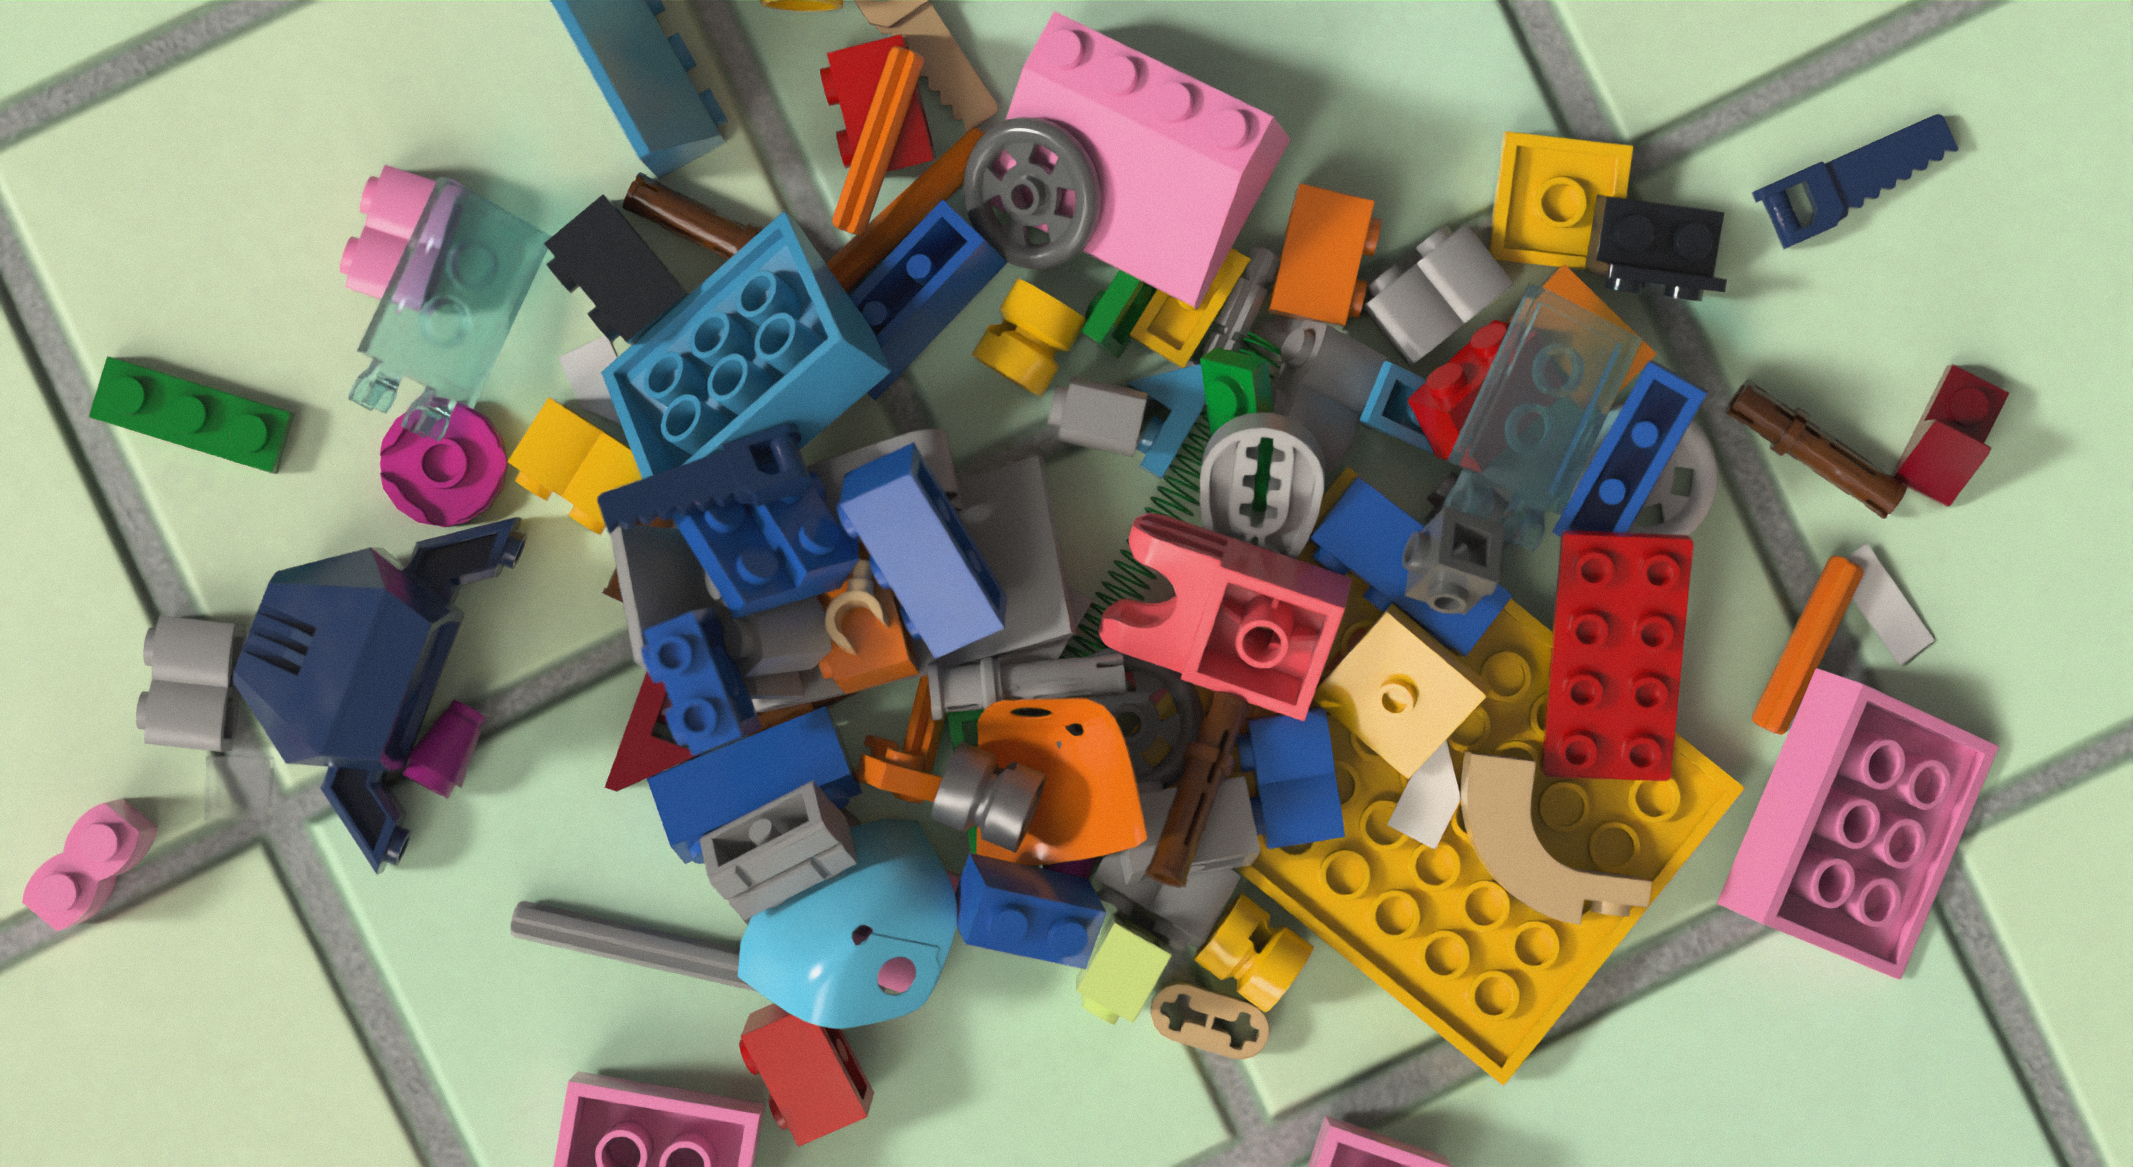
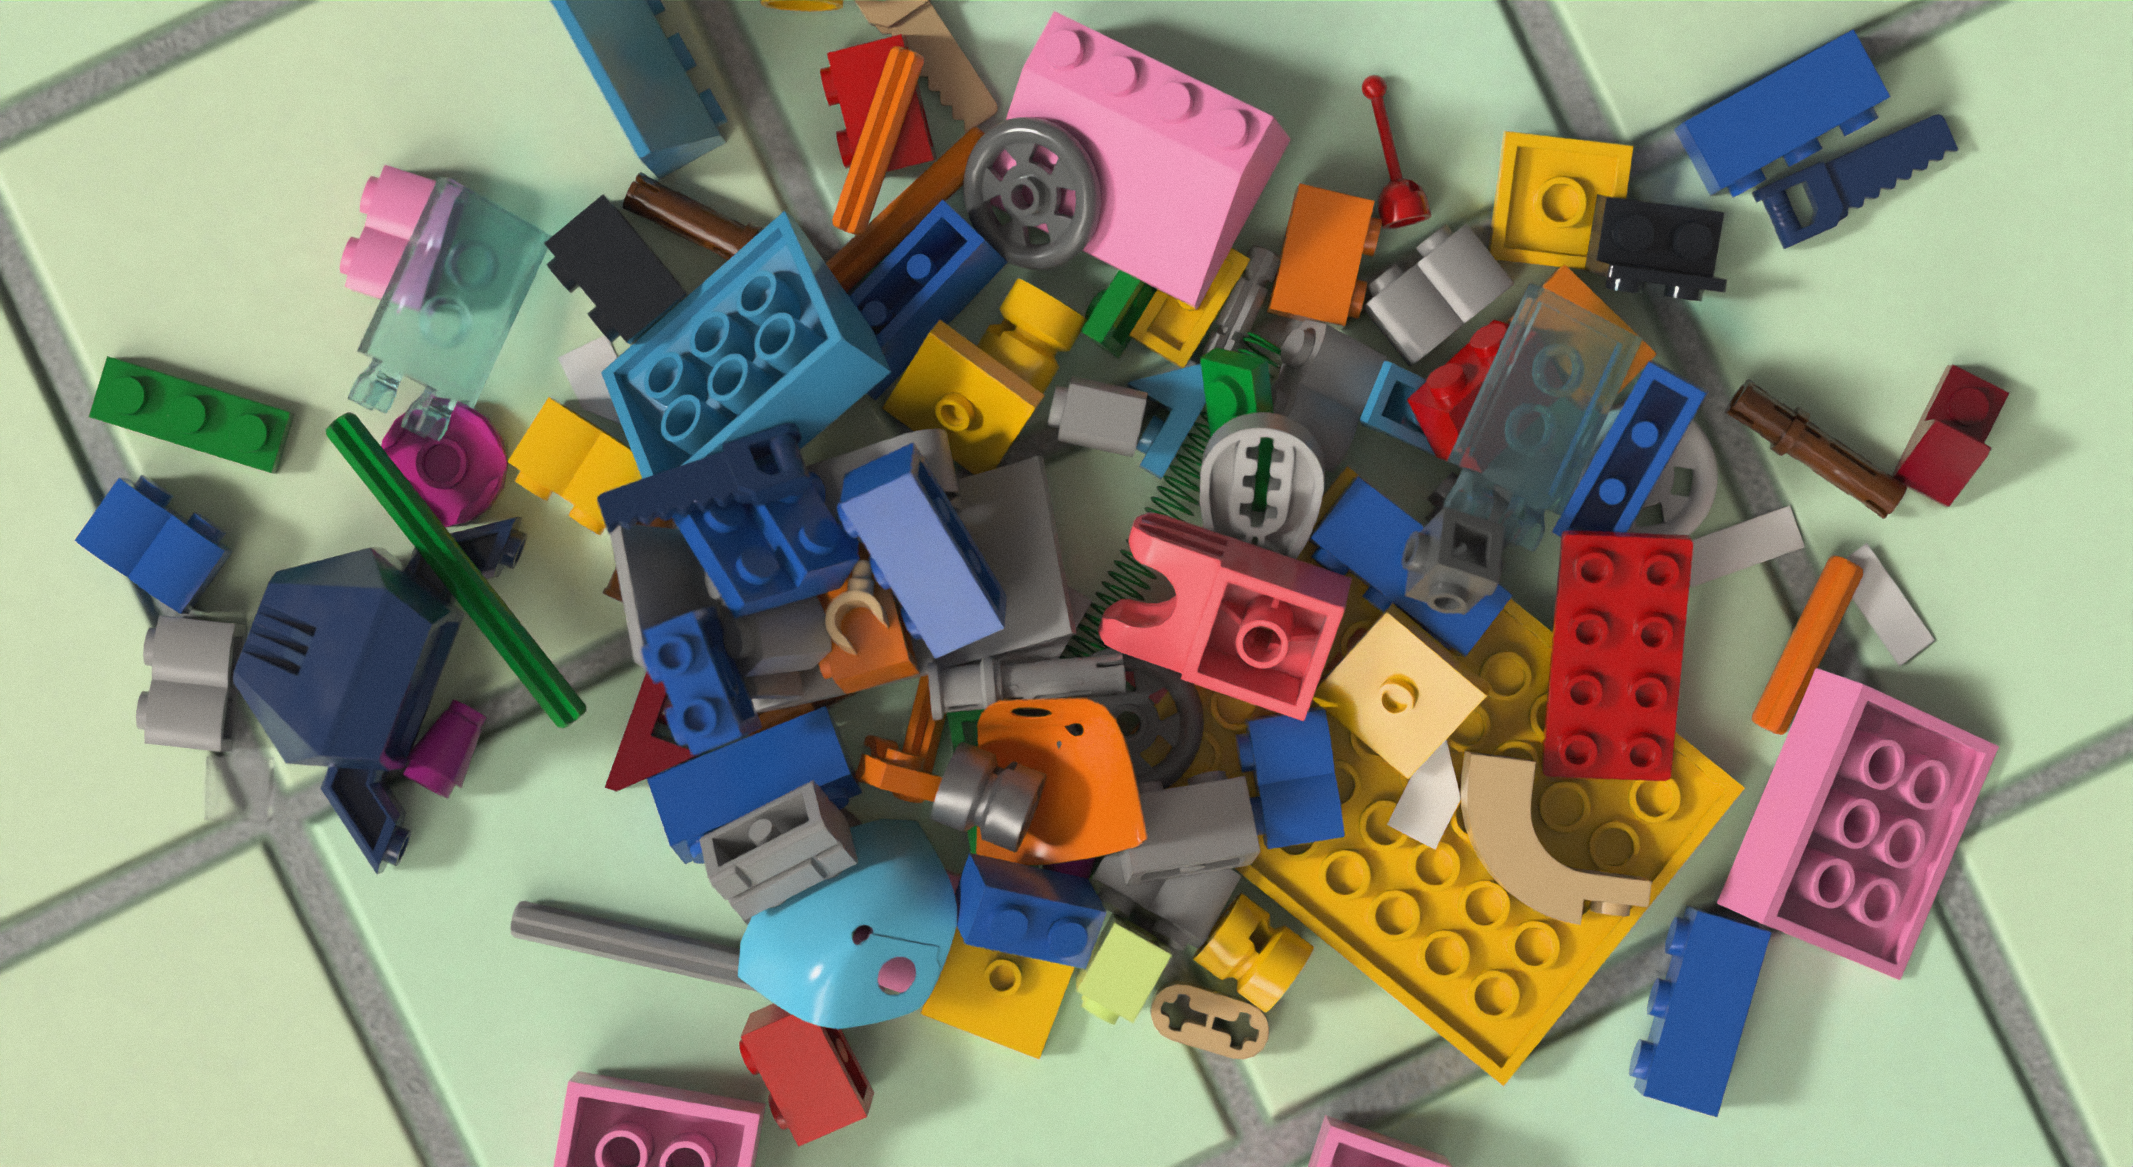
bright pink brick [22,799,157,931] -> none
reddish brown pin [1145,691,1250,888] -> none
none -> blue brick [74,475,233,614]
none -> green axle [325,412,587,729]
none -> yellow plate [882,320,1045,475]
none -> yellow plate [920,926,1075,1059]
none -> red hinge [1361,75,1432,230]
none -> blue brick [1629,905,1771,1117]
none -> blue brick [1674,29,1890,198]
none -> white sticker [1690,506,1805,587]

